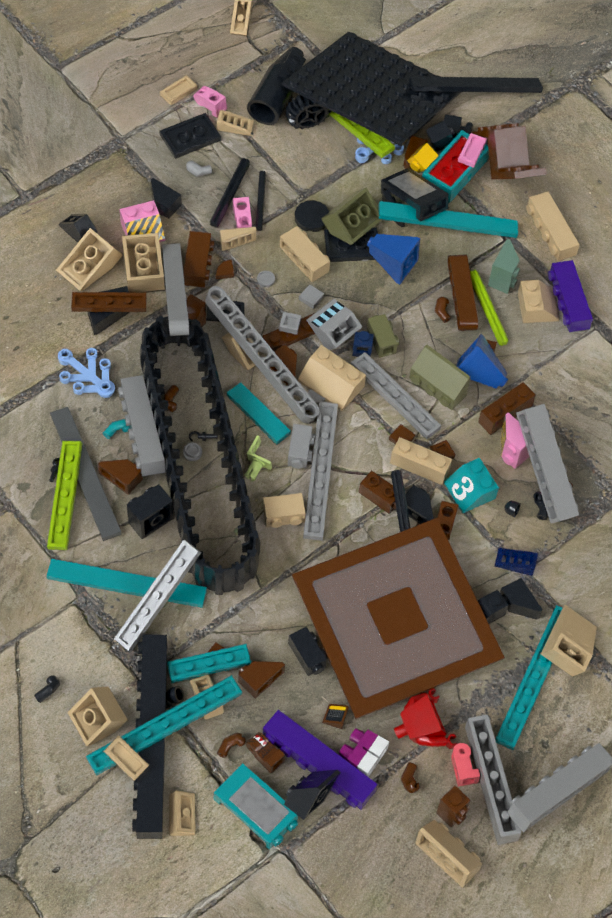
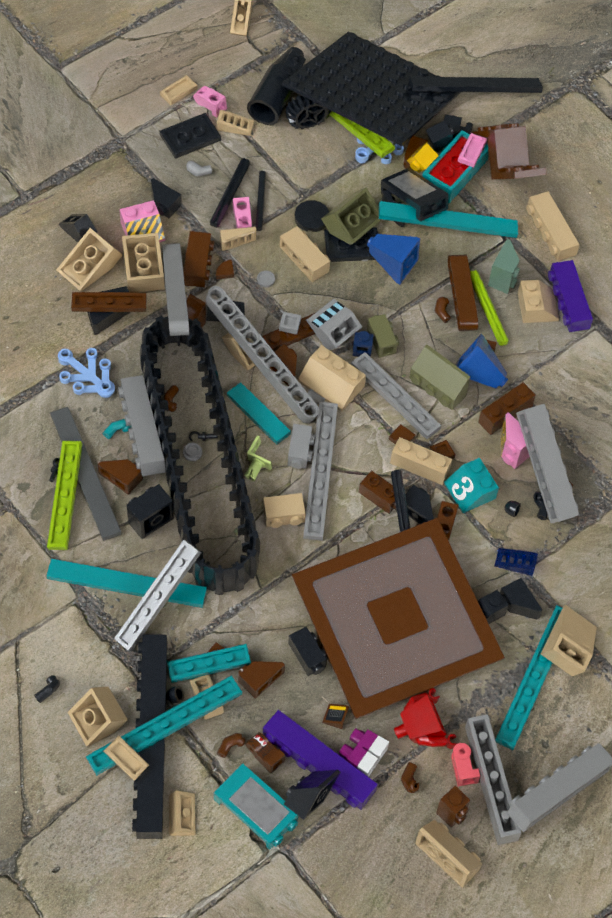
light grey tile [299,285,324,309] -> none

